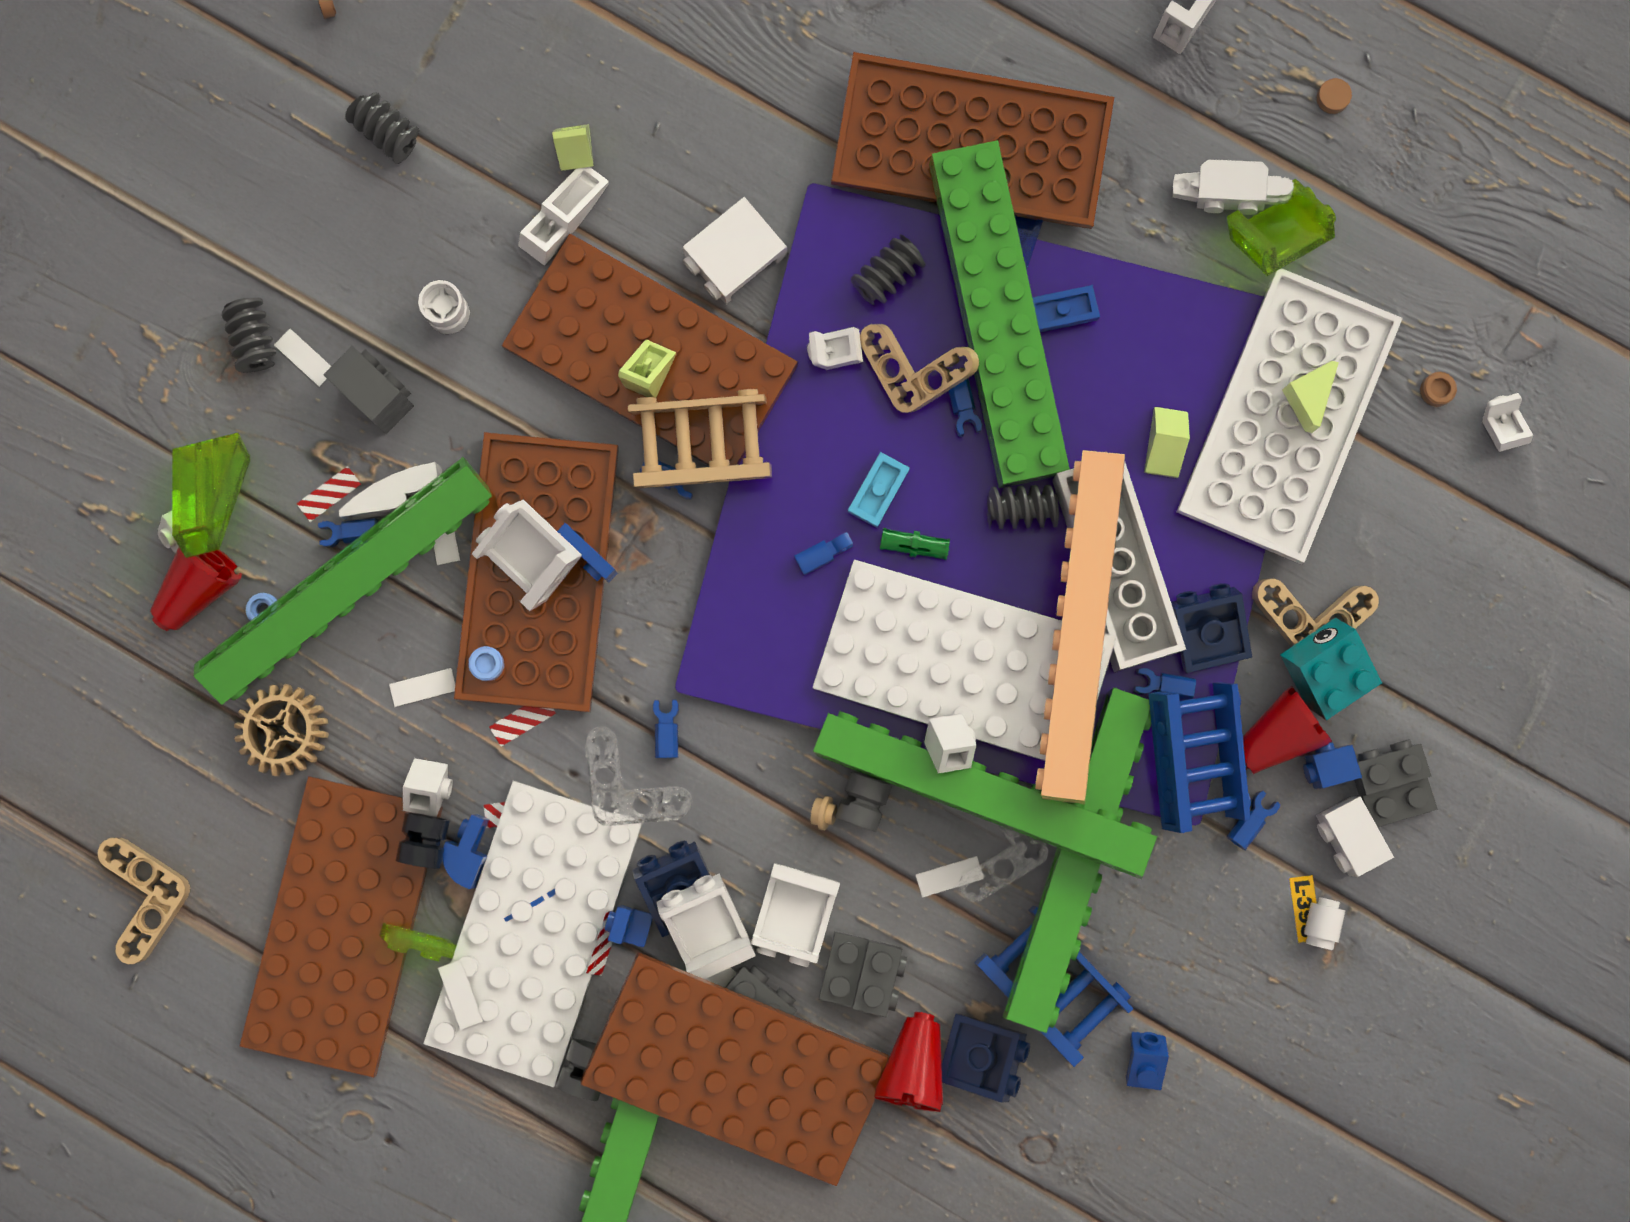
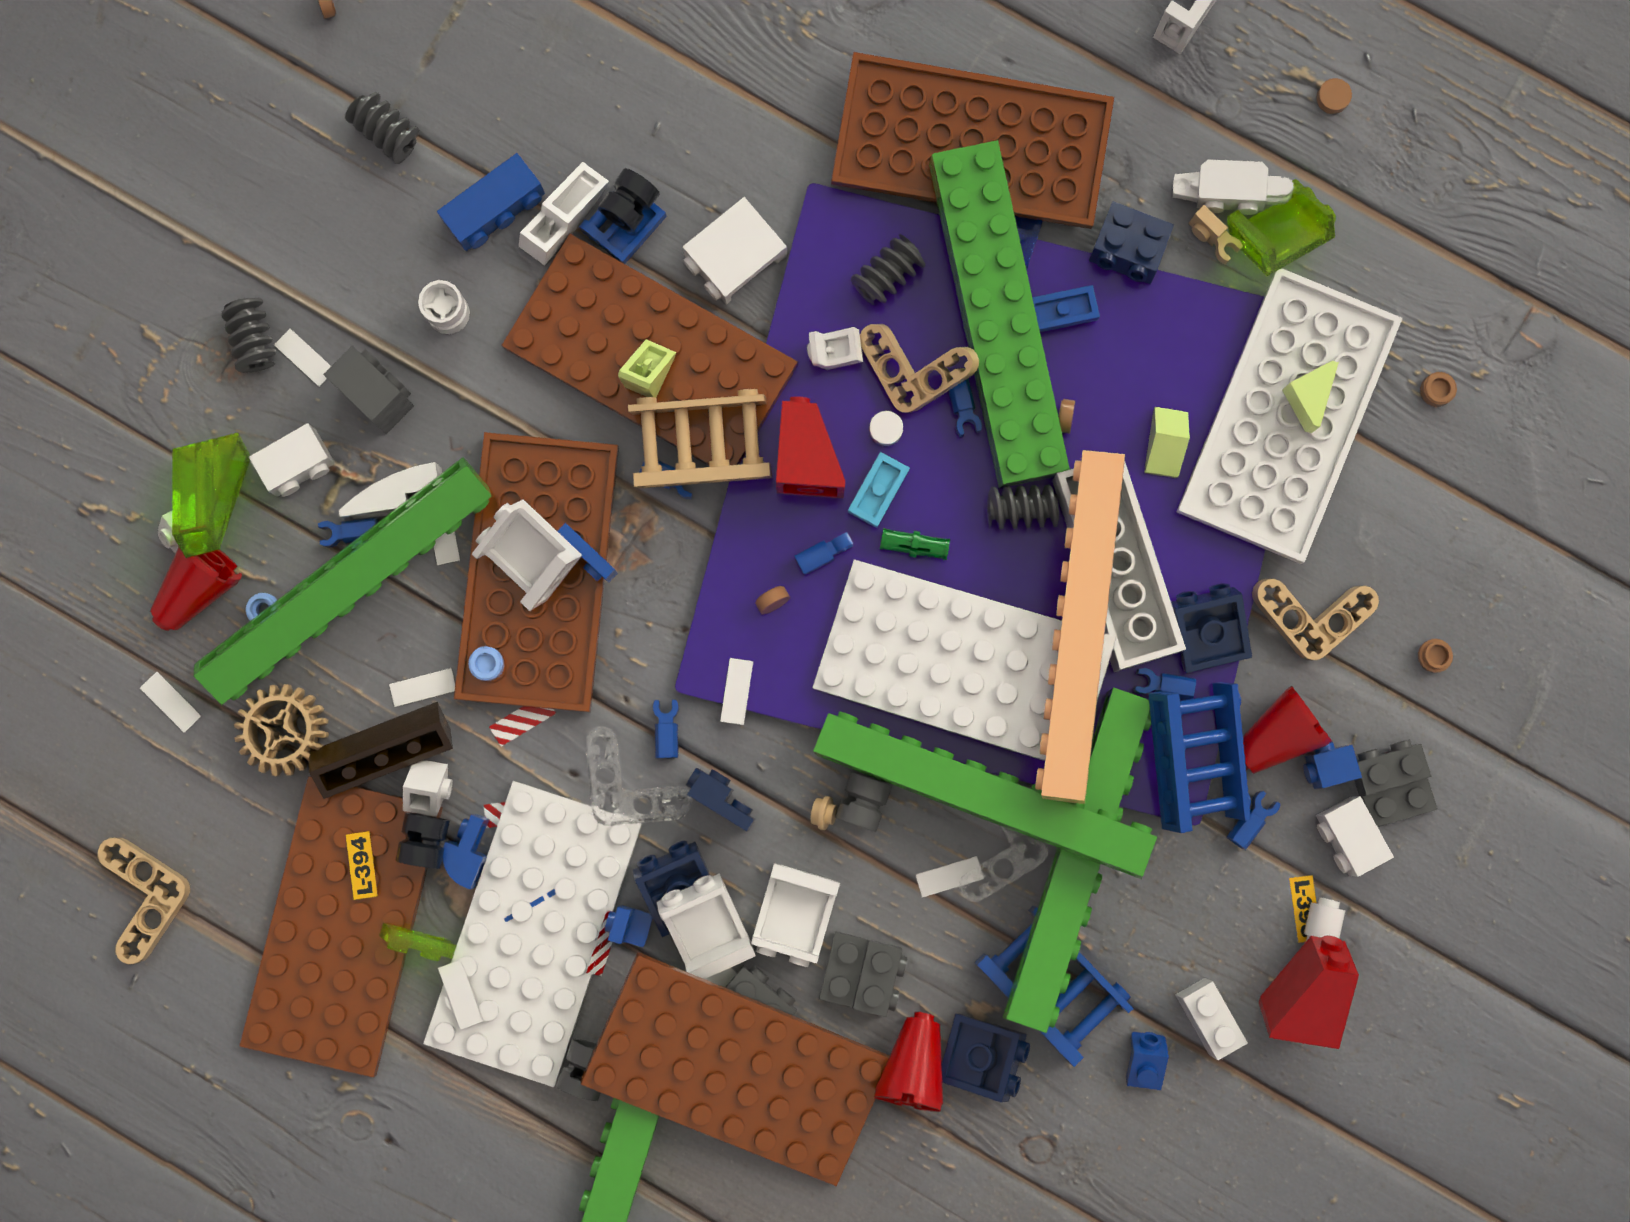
sticker [297,466,361,522] -> none
yellowish green slope [552,124,594,171] -> none
white brick [924,714,976,773] -> none
teal brick [1280,617,1382,721] -> none
white bracket [1482,393,1533,452] -> none
none -> white sticker [140,672,201,733]
none -> white brick [249,423,336,497]
none -> dark brown brick [309,702,453,799]
none -> yellow sticker [346,831,378,900]
none -> blue brick [437,153,545,251]
none -> blue plate [579,203,667,264]
none -> black wheel [598,168,660,233]
none -> dark blue plate [686,768,755,831]
none -> white sticker [720,658,753,725]
none -> medium nougat tile [755,586,790,615]
none -> red slope [776,397,845,499]
none -> white tile [869,411,903,446]
none -> medium nougat tile [1059,399,1075,434]
none -> dark blue plate [1089,201,1174,285]
none -> white brick [1175,978,1248,1060]
none -> tan plate [1189,205,1243,265]
none -> red slope [1259,935,1359,1049]
none -> medium nougat plate [1418,639,1453,673]

